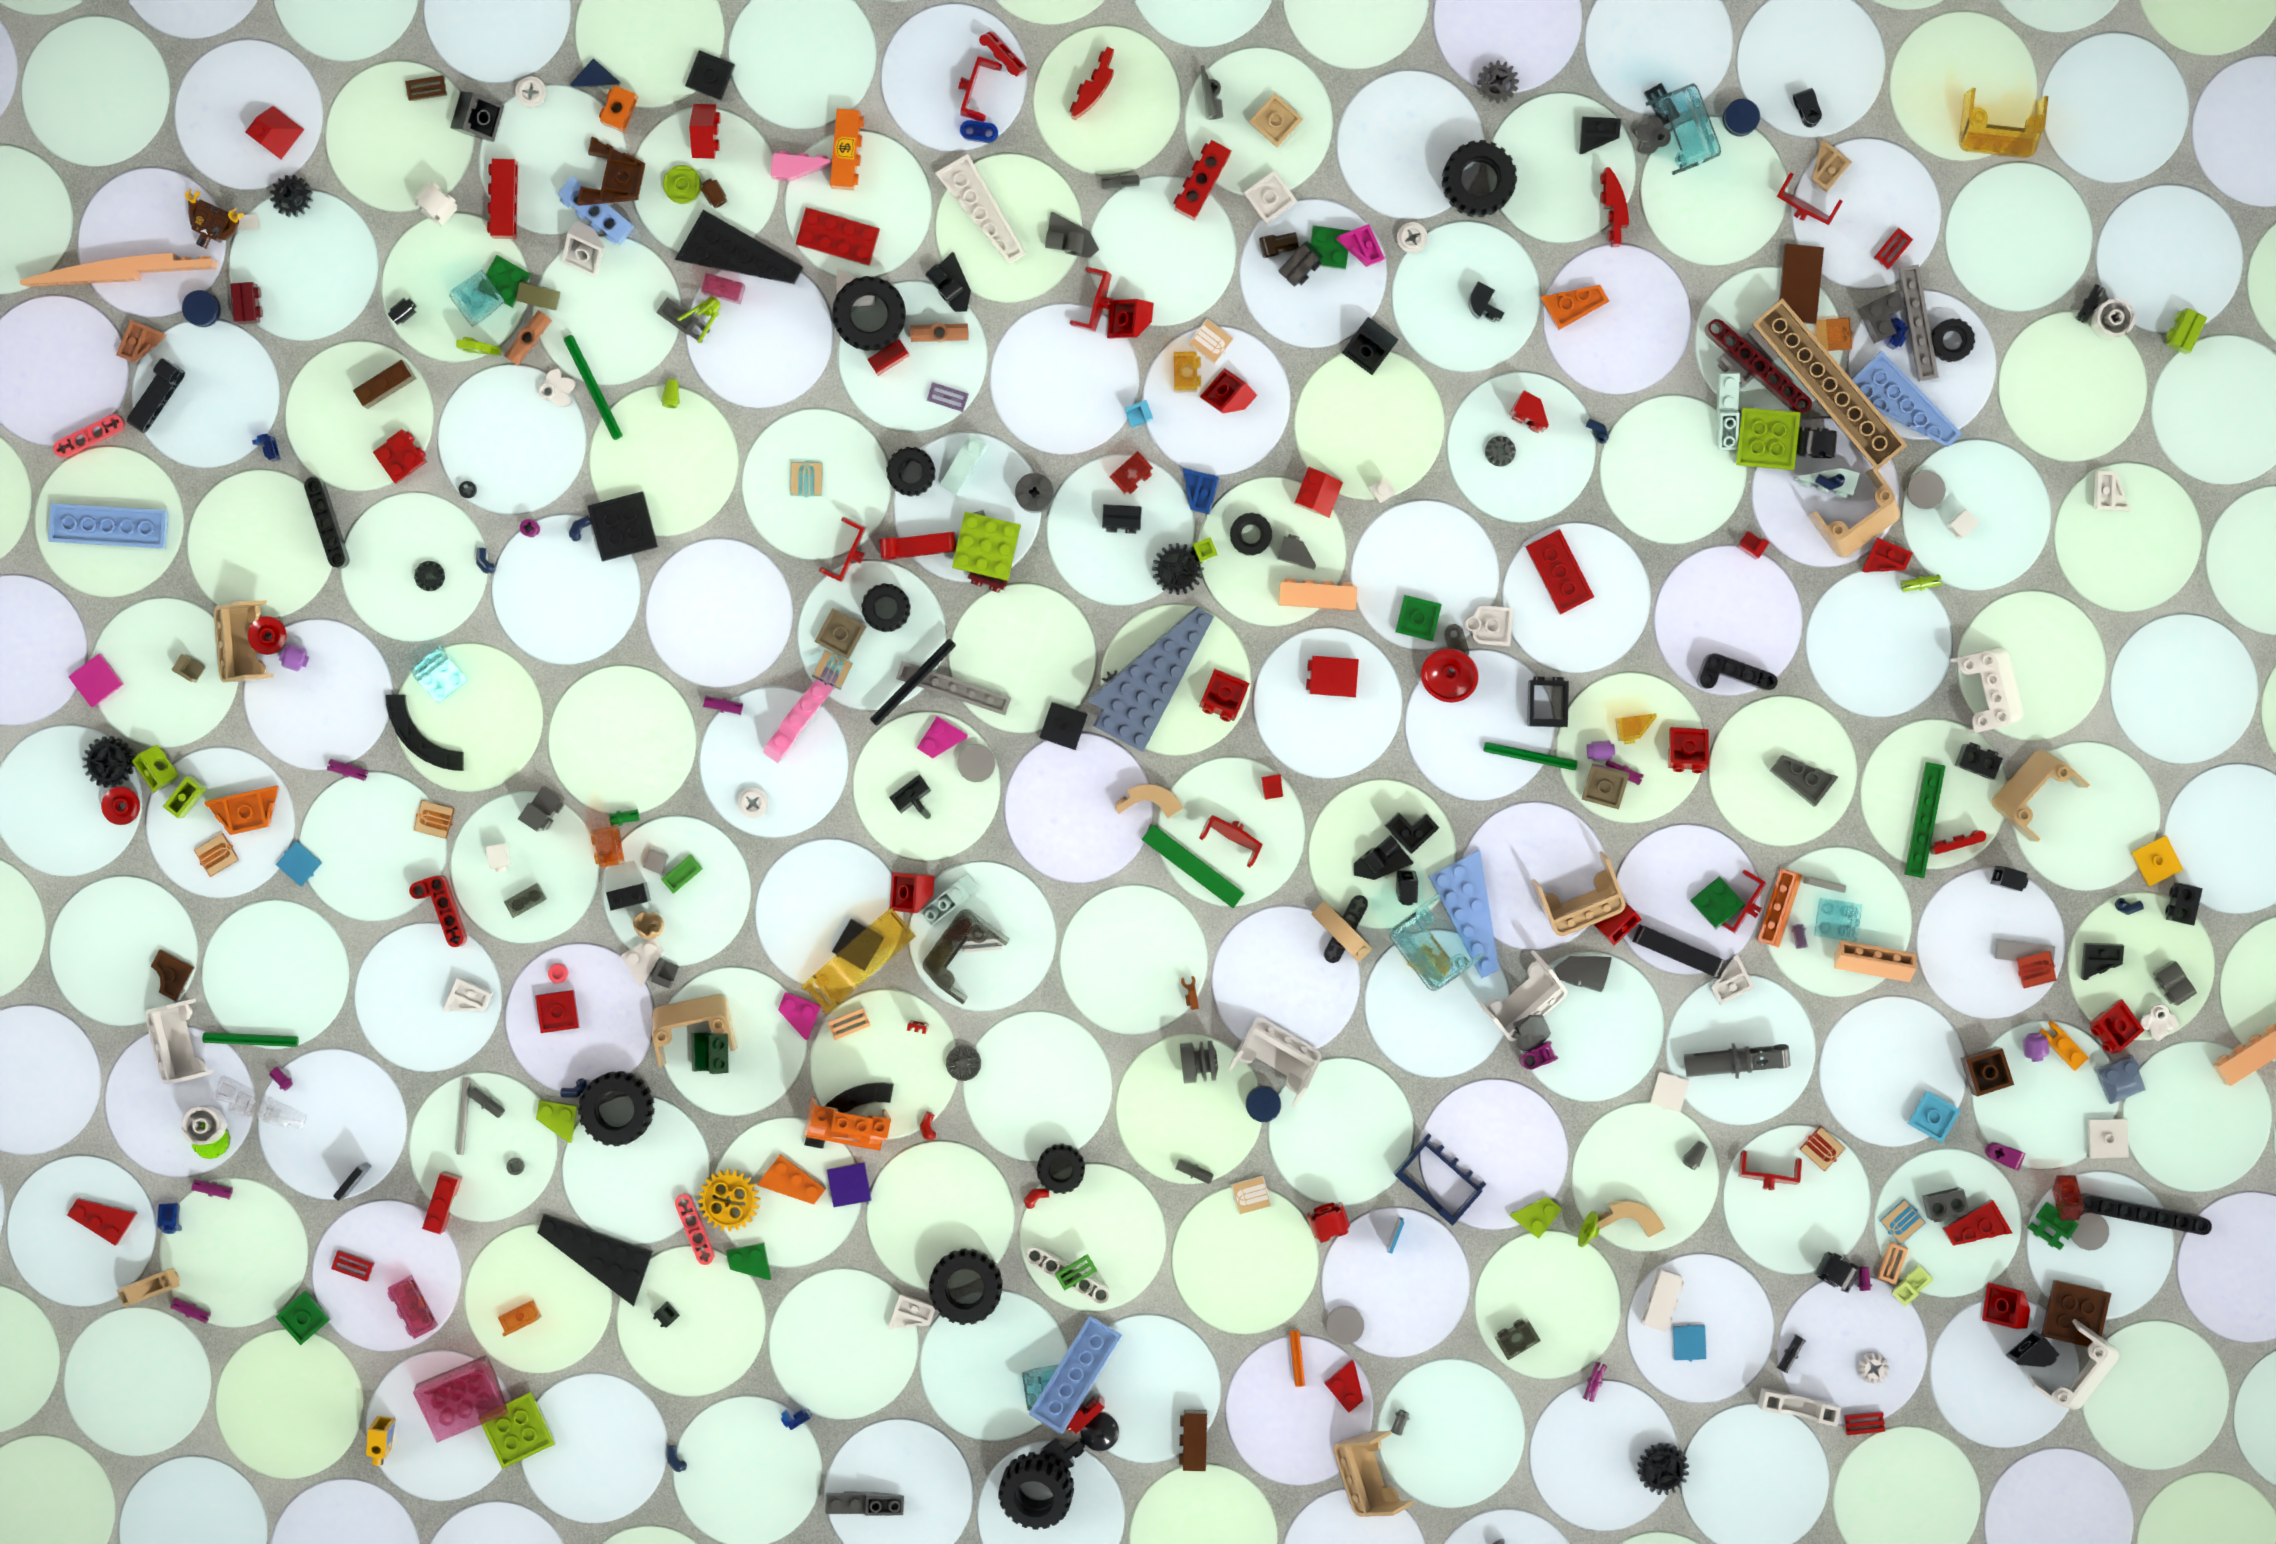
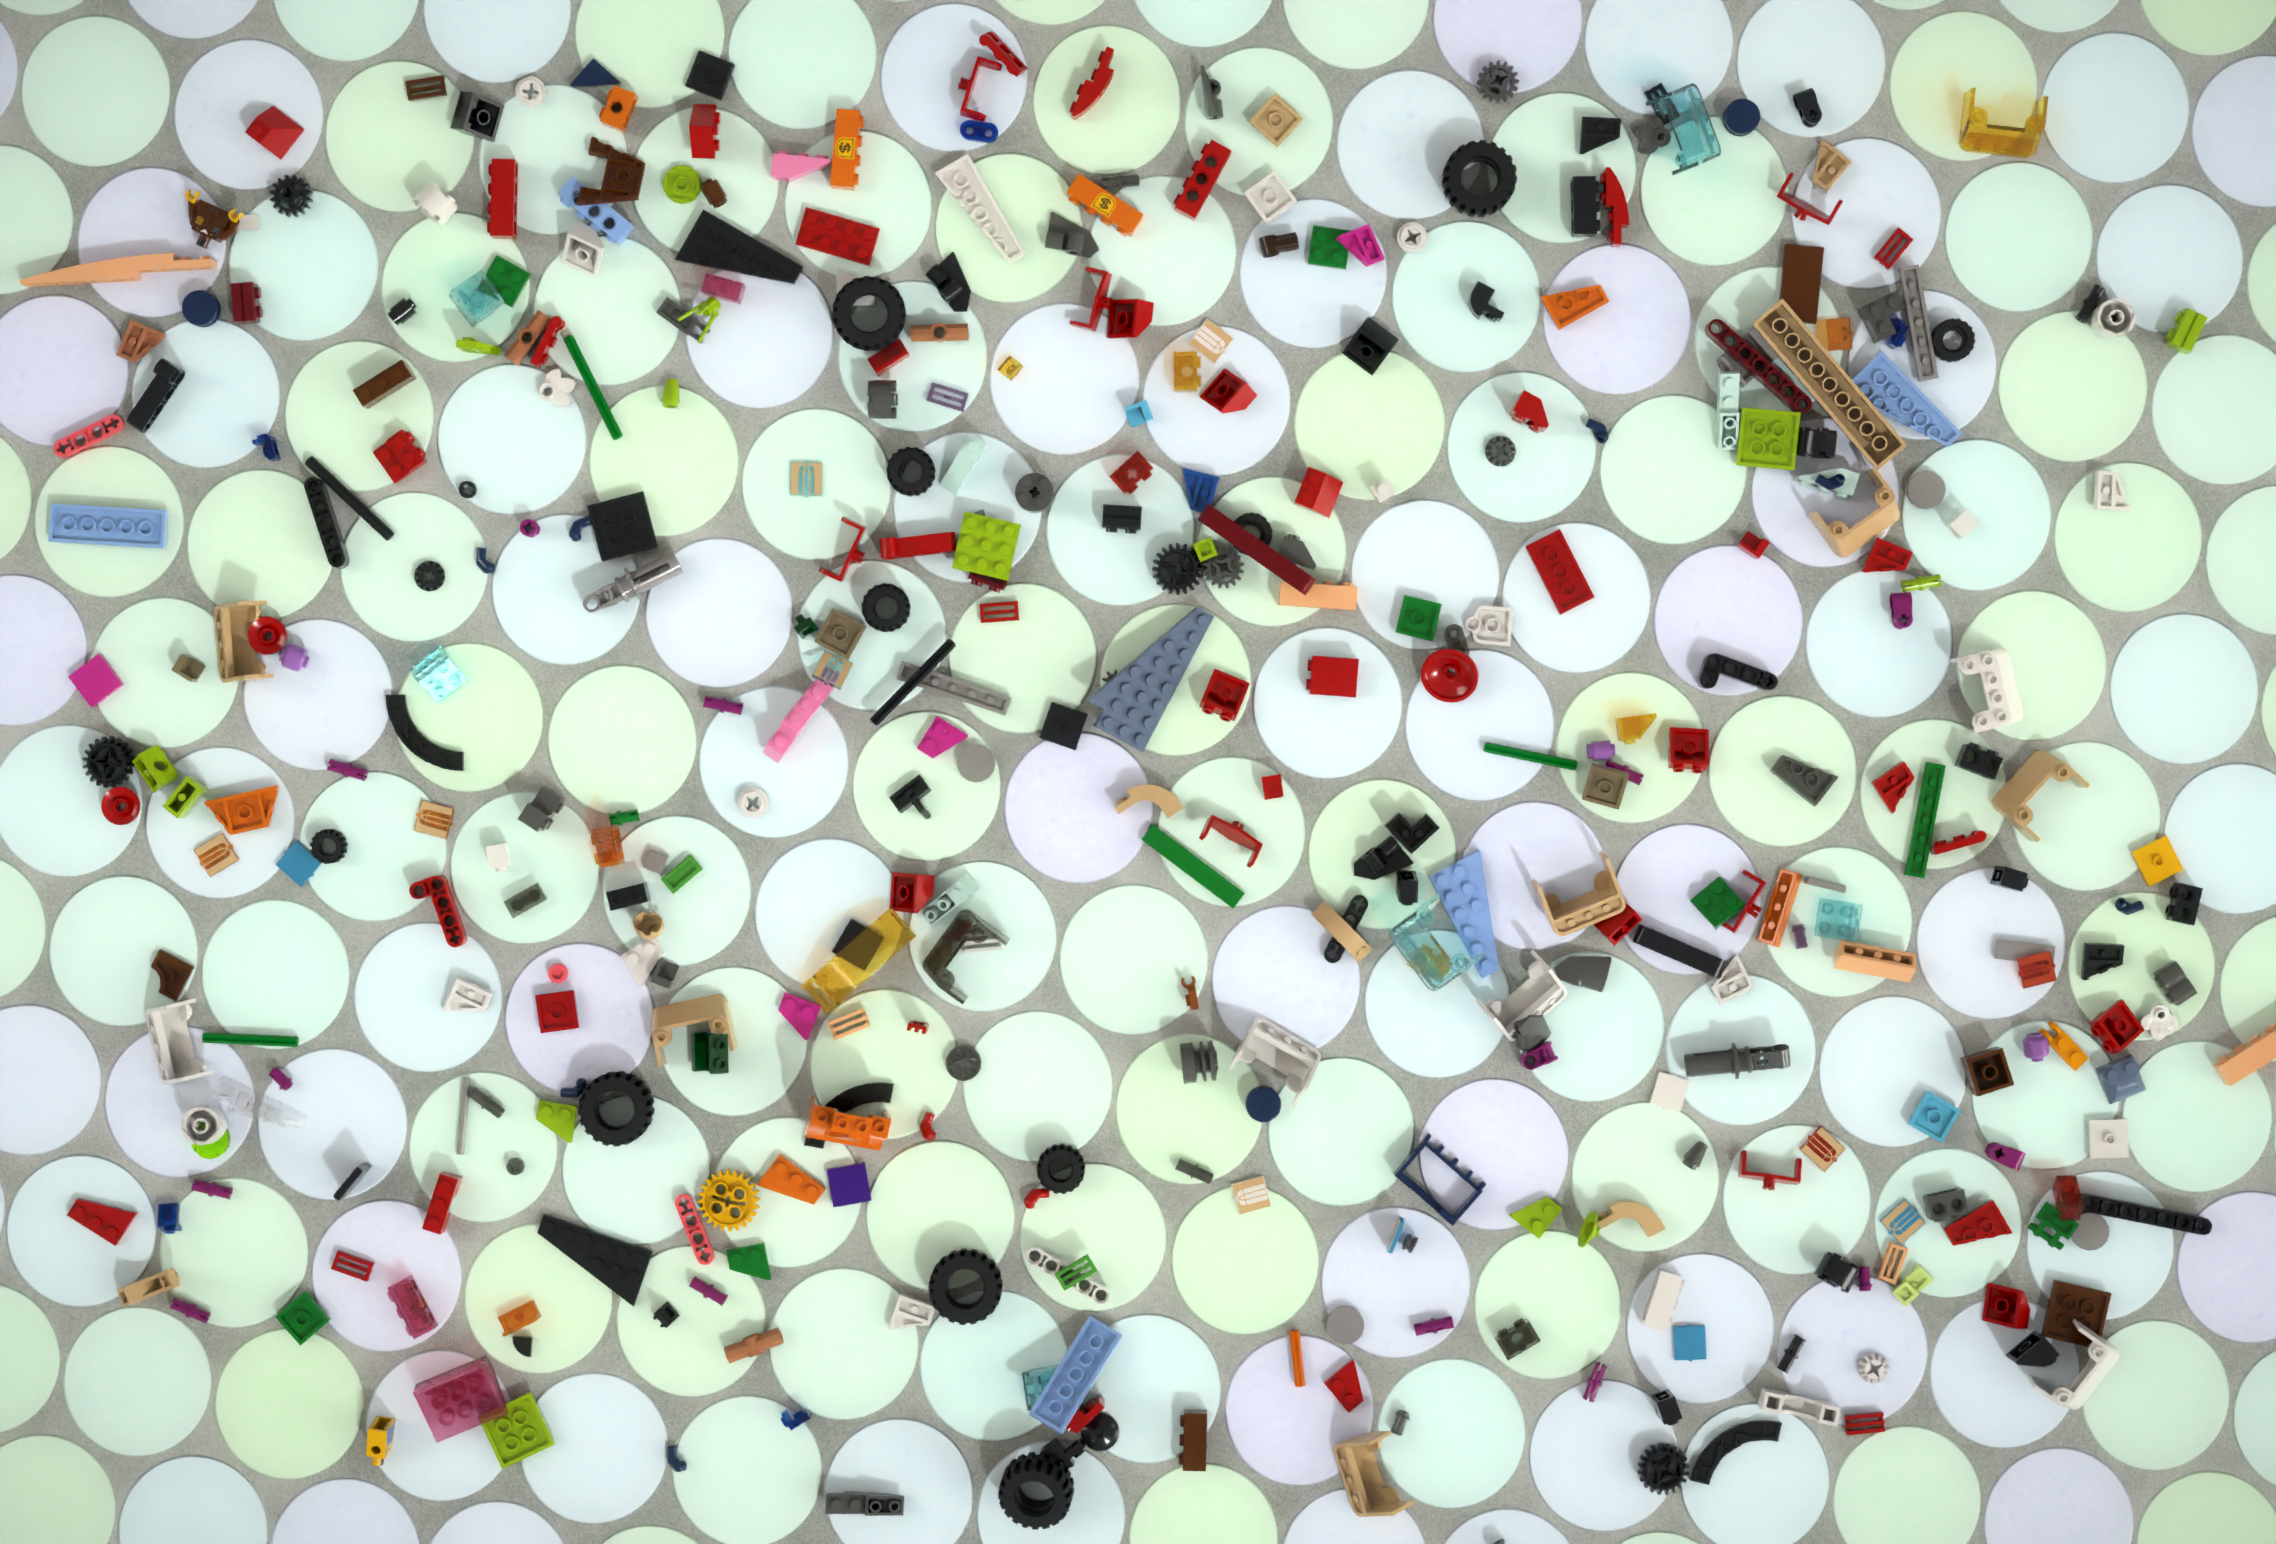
olive slope [516,281,561,310] -> none
black brick [1278,241,1323,287] -> none
red brick [1306,1202,1350,1243] -> none
black window [1527,676,1569,727] -> none
none -> black axle [305,456,394,541]
none -> black tyre [310,829,348,864]
none -> black tile [513,1336,533,1357]
none -> red plate [530,316,565,368]
none -> light grey piece [583,552,683,614]
none -> magenta pin [689,1276,728,1306]
none -> nougat piece [724,1327,784,1364]
none -> dark green tile [794,614,818,639]
none -> dark grey brick [867,380,898,419]
none -> red tile [979,601,1019,623]
none -> clear yellow plate [997,355,1024,381]
none -> orange brick [1066,173,1144,237]
none -> dark red beam [1197,504,1316,596]
none -> dark grey gear [1203,547,1244,589]
none -> dark grey bush [1402,1234,1418,1253]
none -> magenta pin [1414,1316,1454,1336]
none -> black brick [1570,176,1600,237]
none -> black brick [1650,1389,1682,1425]
none -> black tile [1689,1420,1782,1485]
none -> red wing [1871,761,1915,814]
none -> magenta piece [1889,592,1913,630]

